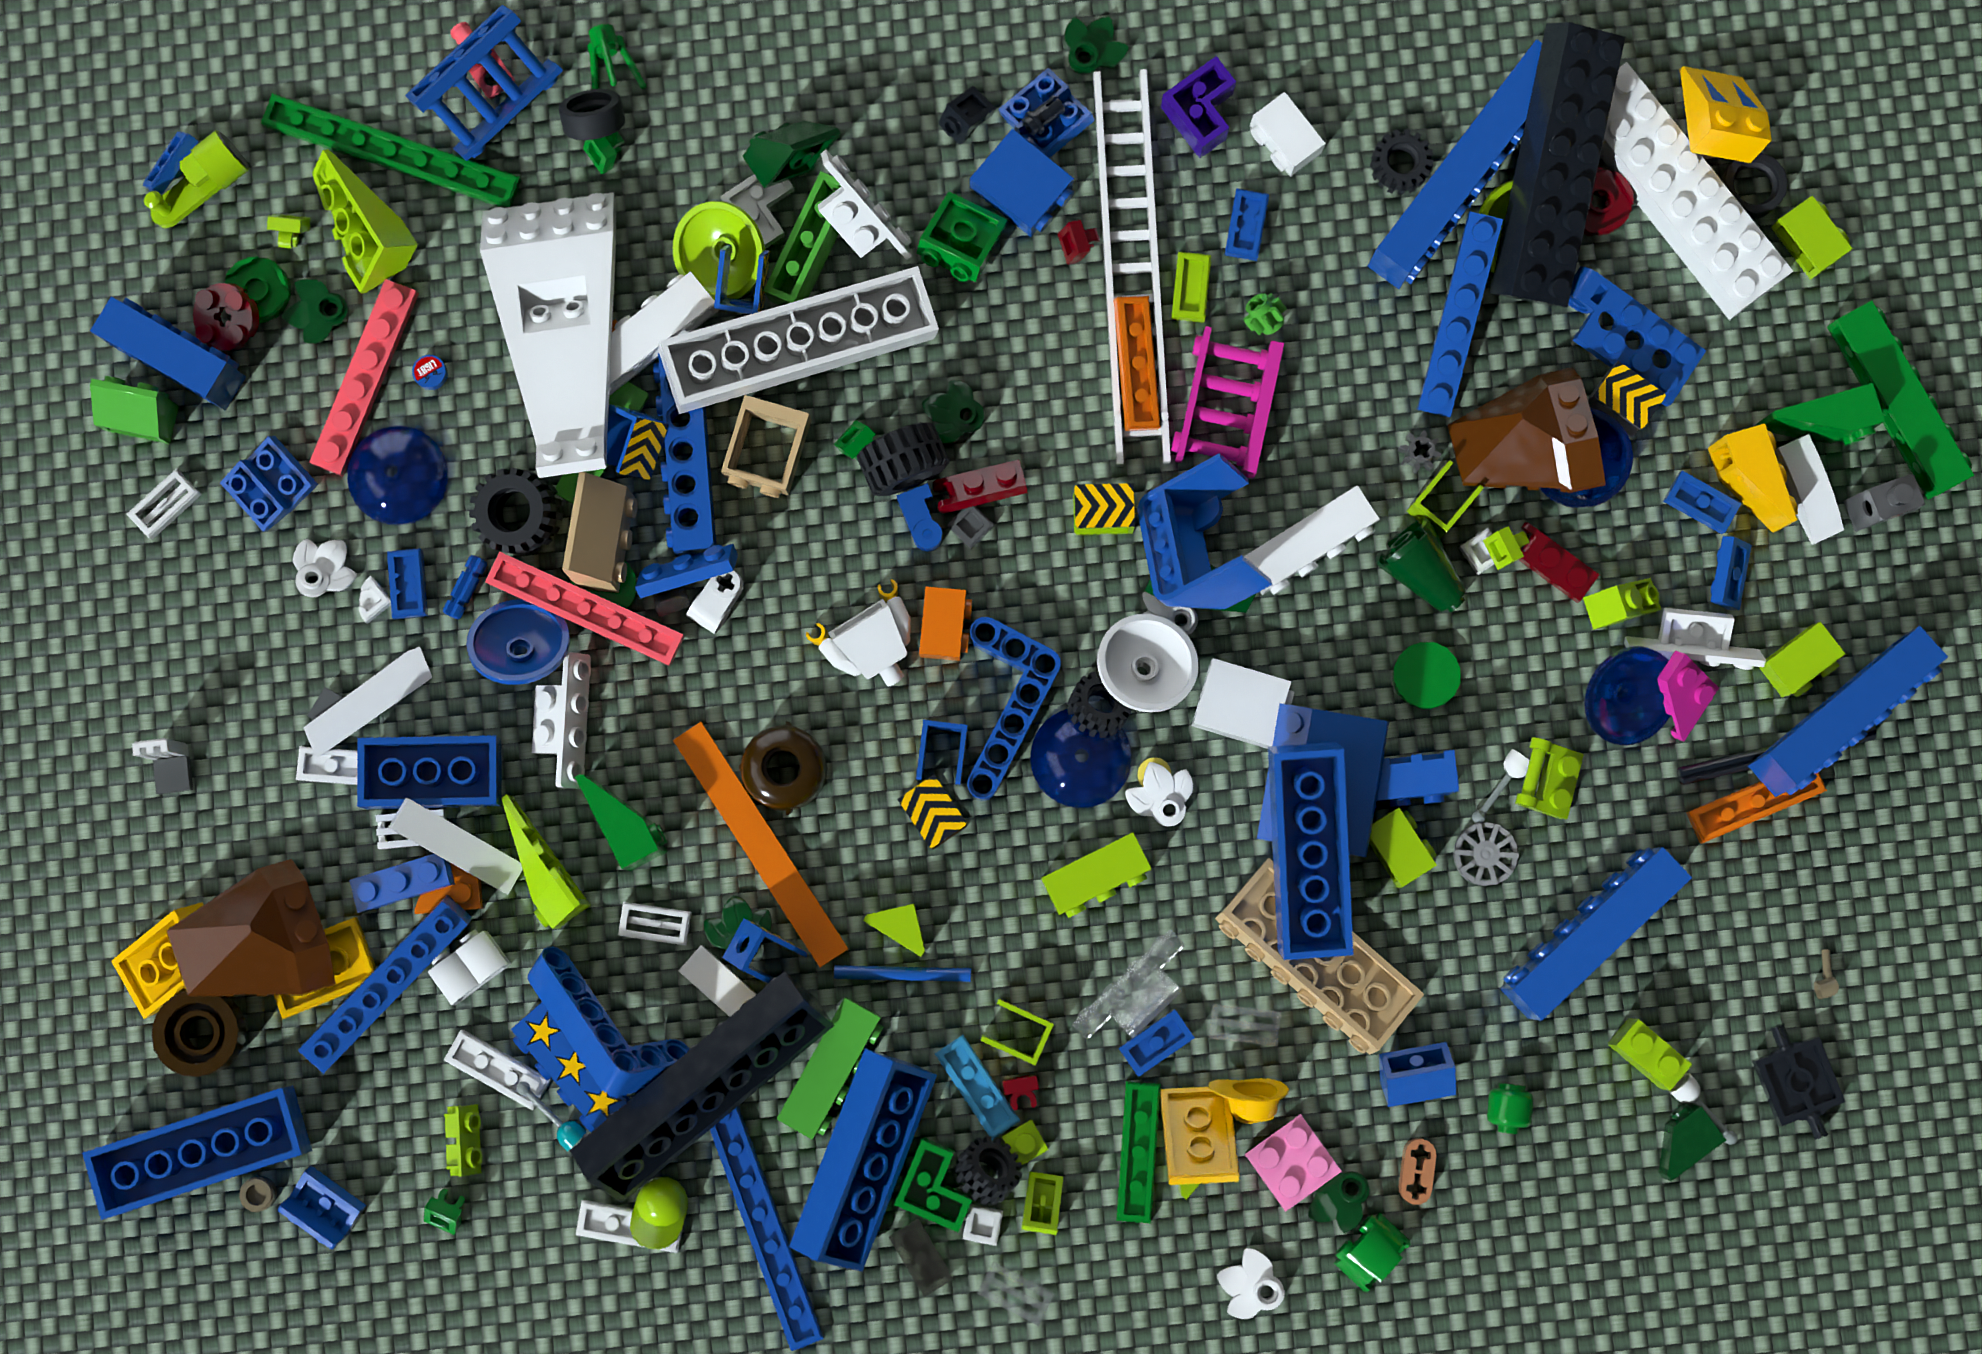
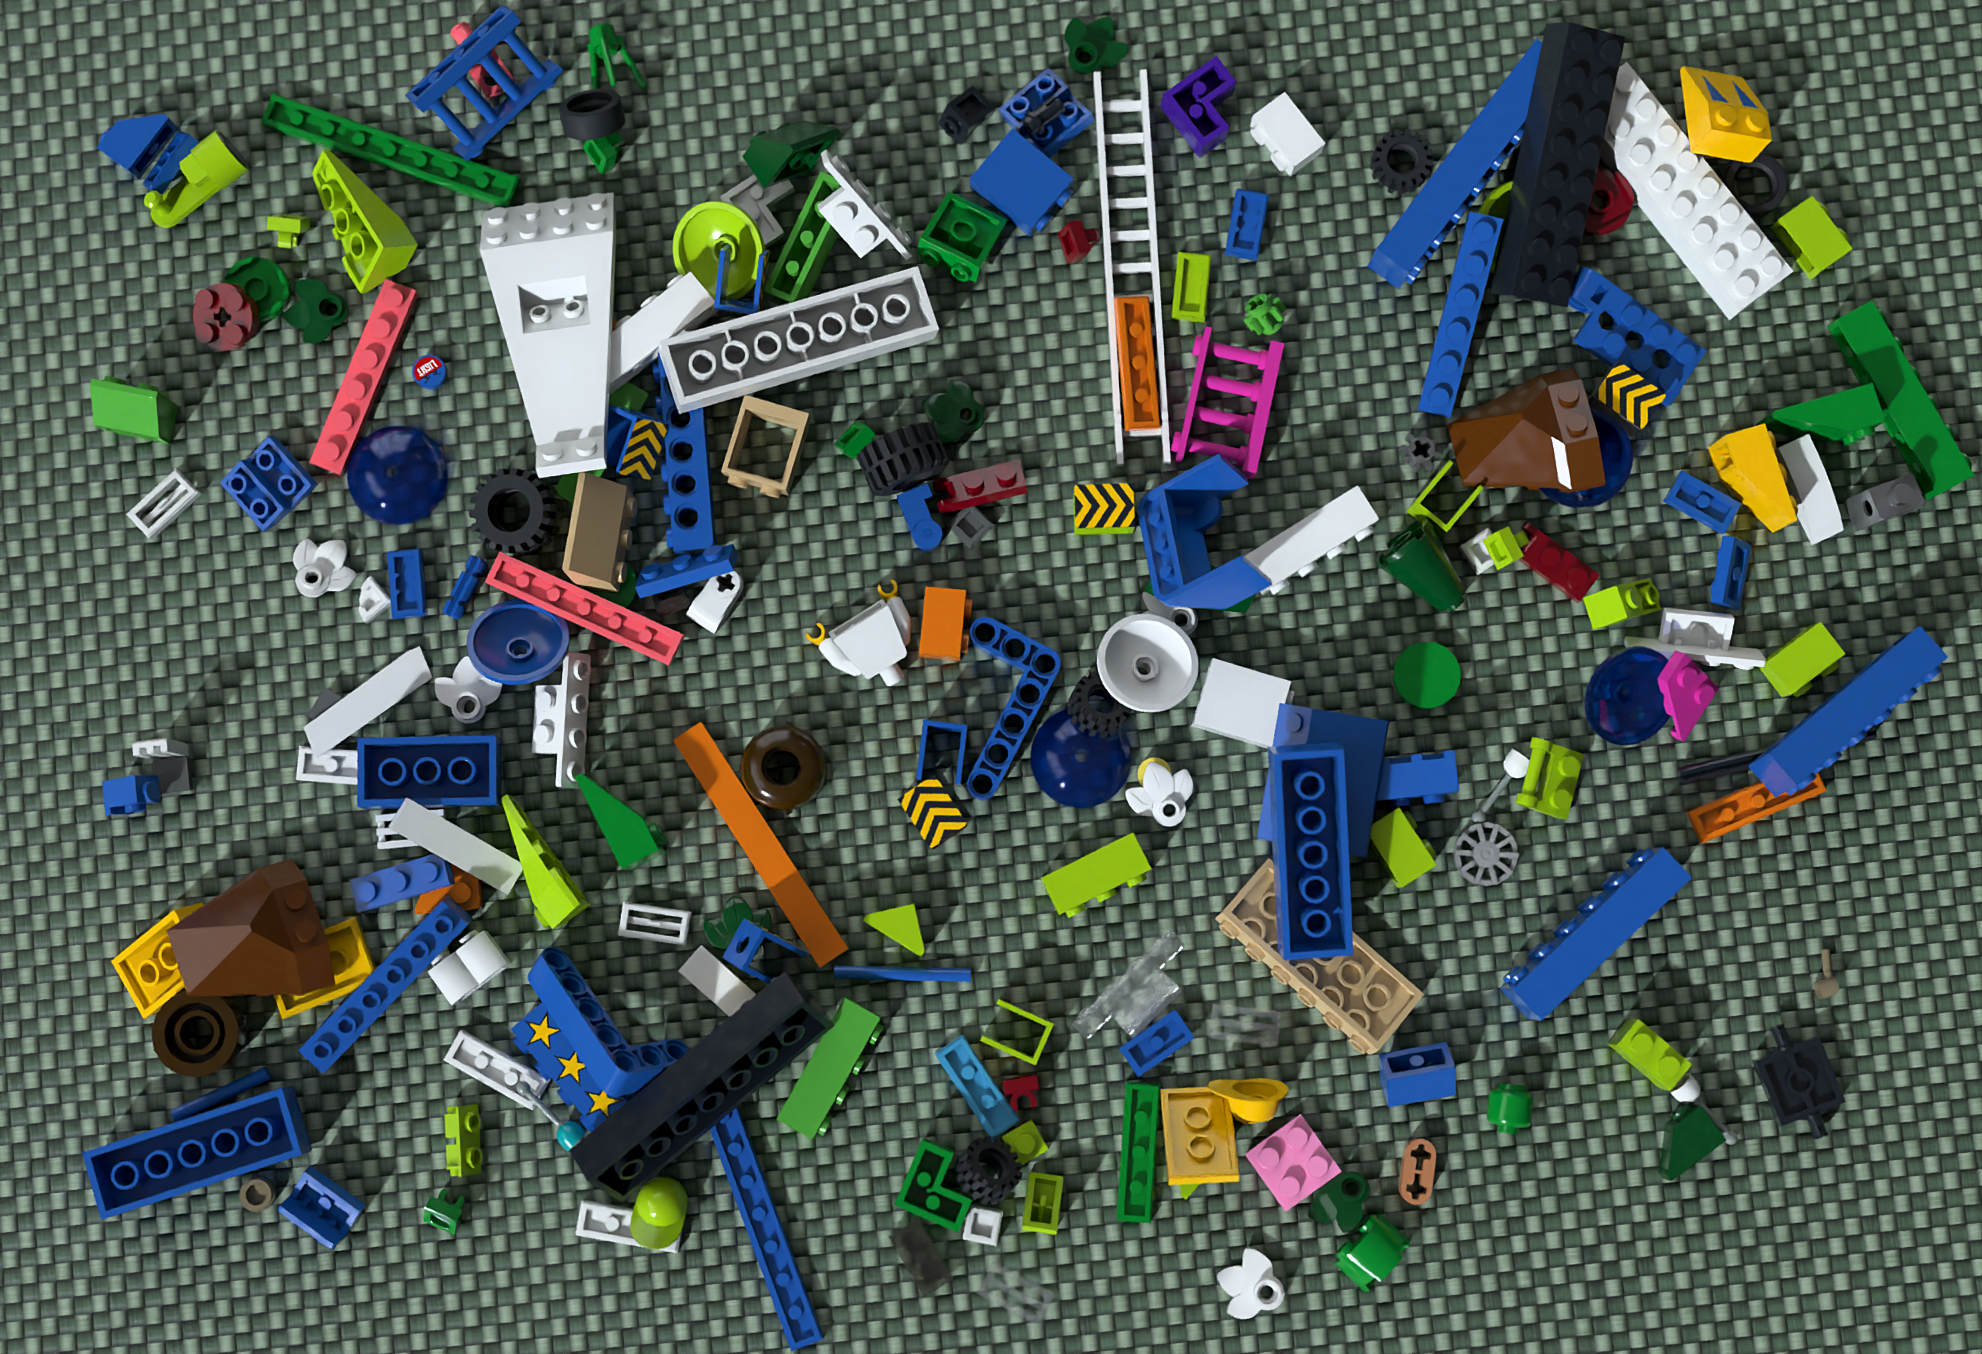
blue brick [90,297,246,411] -> none
blue brick [789,1049,937,1272] -> none
none -> blue slope [97,114,179,180]
none -> blue brick [102,775,160,815]
none -> blue bar [170,1067,271,1122]
none -> white plate [435,656,503,724]

